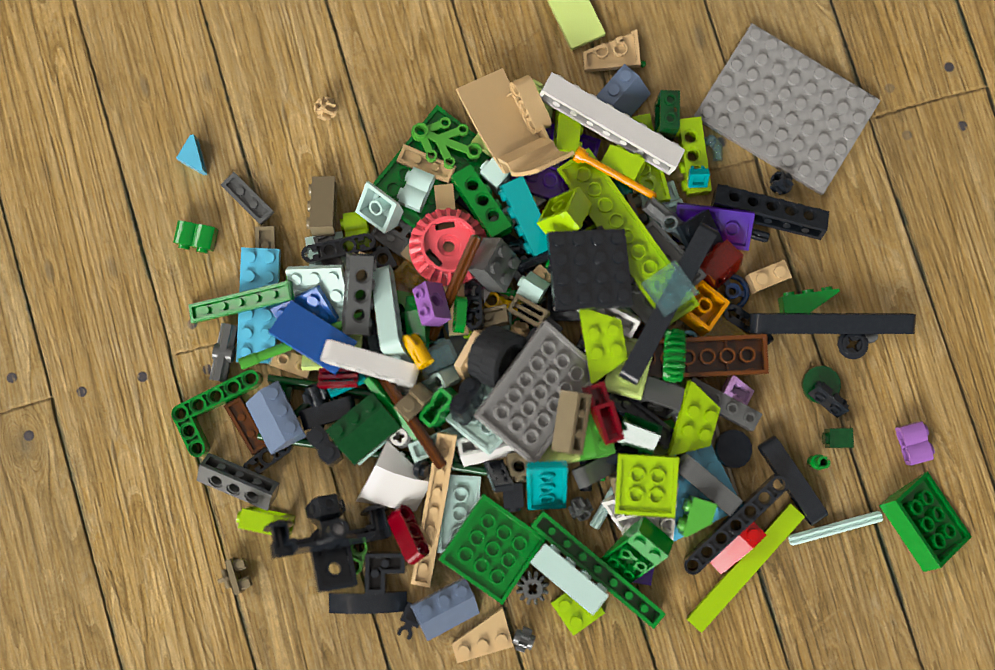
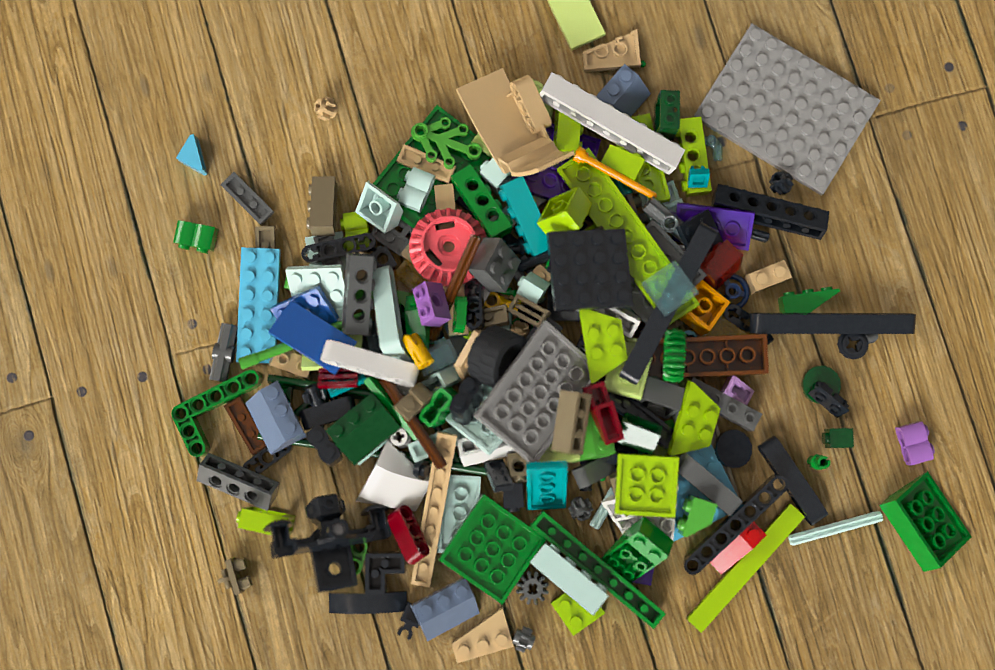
tile [188,280,295,323] -> none

